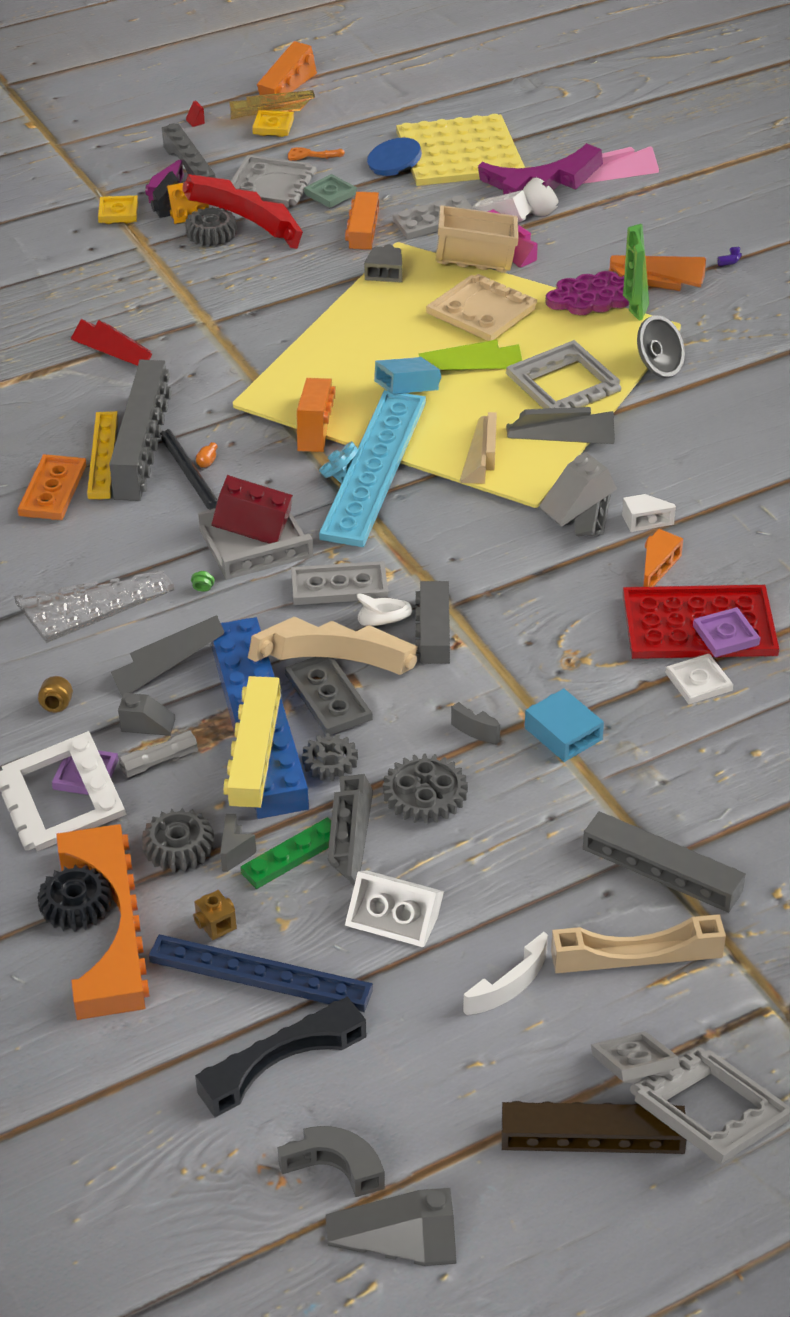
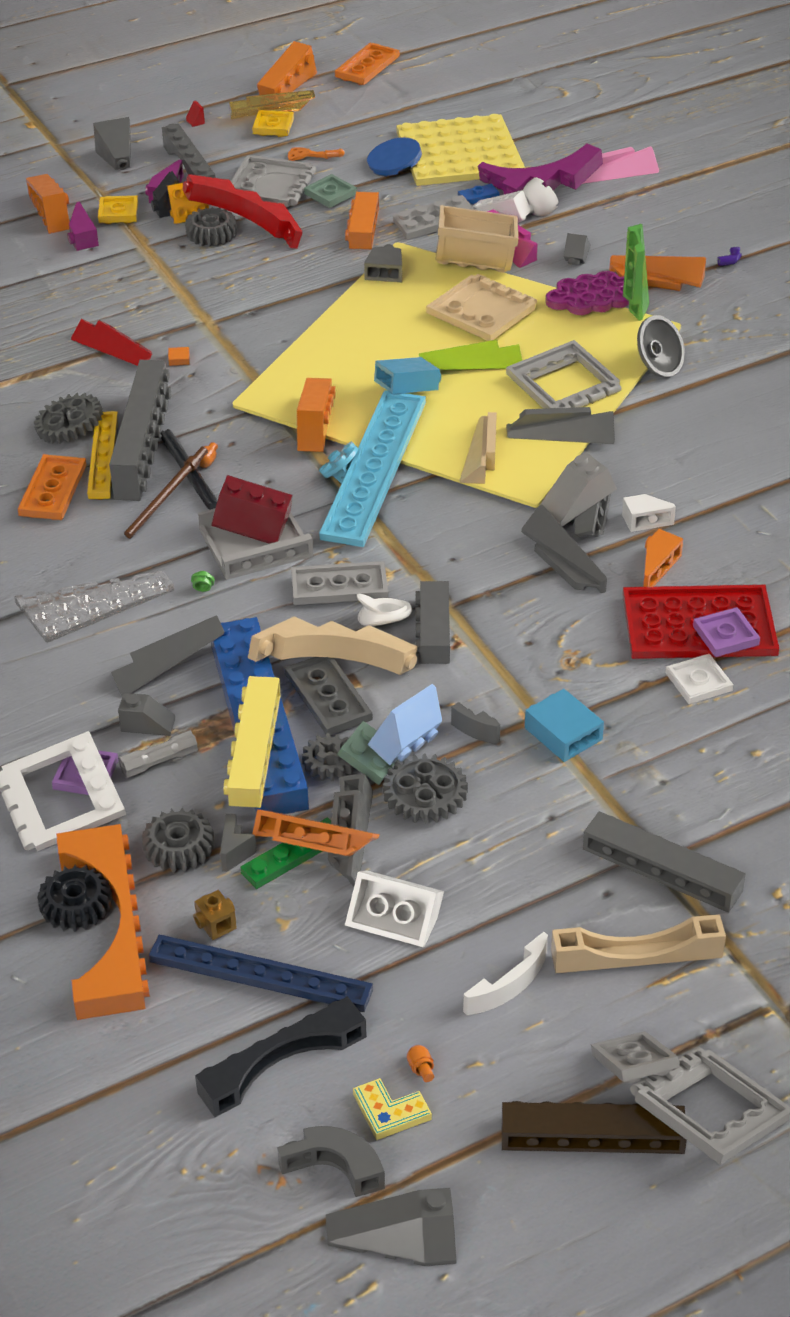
pearl gold head [38,676,73,713] -> none
none -> orange wedge [26,174,70,234]
none -> dark grey gear [34,393,104,444]
none -> magenta slope [67,202,99,251]
none -> dark grey slope [93,117,131,170]
none -> reddish brown bar [124,446,208,539]
none -> orange tile [168,347,190,366]
none -> orange wedge [252,809,380,856]
none -> orange plate [335,42,400,85]
none -> sand green plate [337,721,398,785]
none -> light yellow tile [353,1078,432,1140]
none -> light blue slope [368,684,442,765]
none -> orange cylinder [407,1045,435,1082]
none -> blue plate [458,184,500,205]
none -> dark grey wedge [521,504,607,593]
none -> dark grey slope [564,233,591,265]

